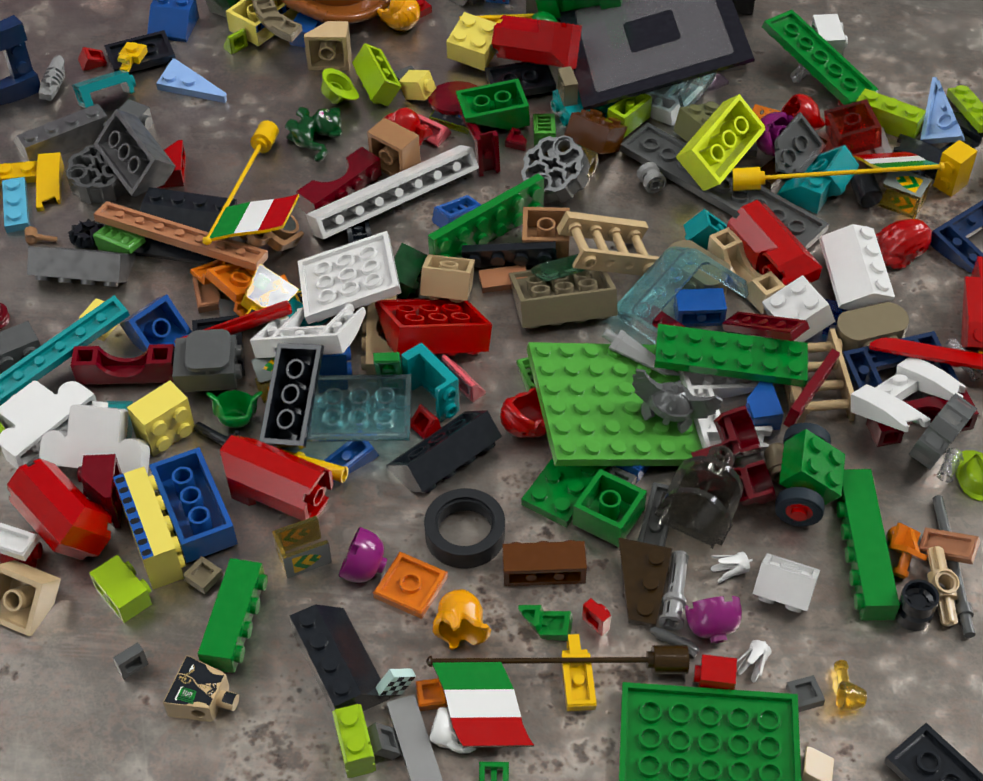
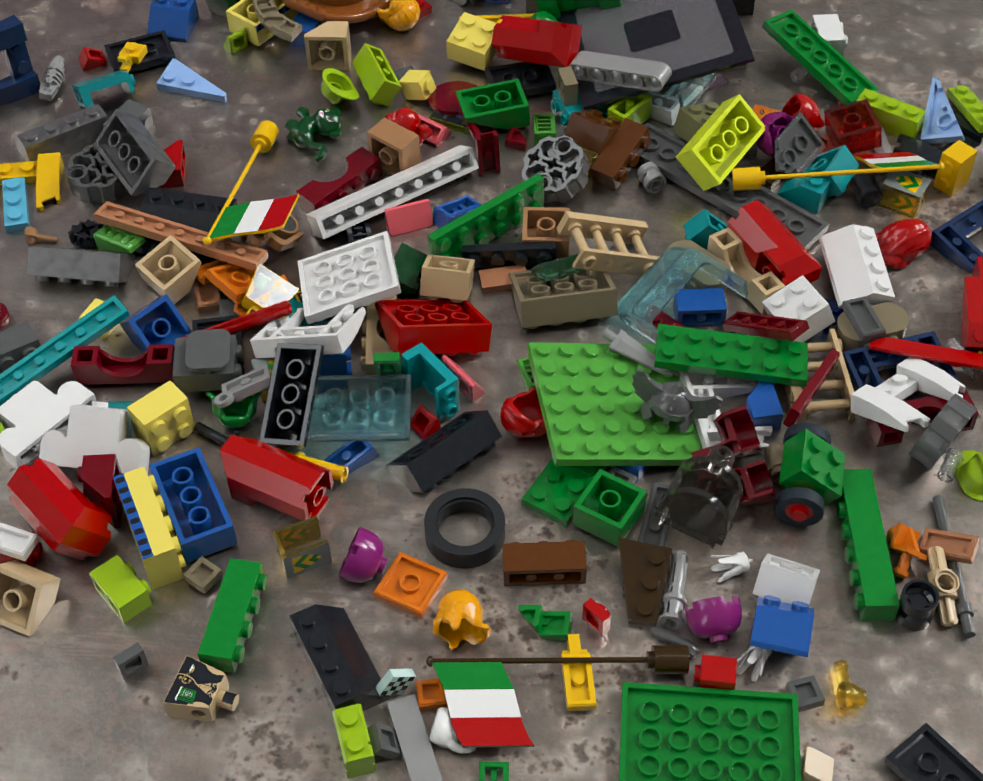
none -> tan slope [135,235,201,305]
none -> light grey hinge [214,364,272,408]
none -> coral slope [384,199,433,236]
none -> light grey beam [569,51,672,92]
none -> reddish brown brick [591,118,651,190]
none -> blue slope [750,595,814,658]
none -> dark grey tile [842,296,886,342]

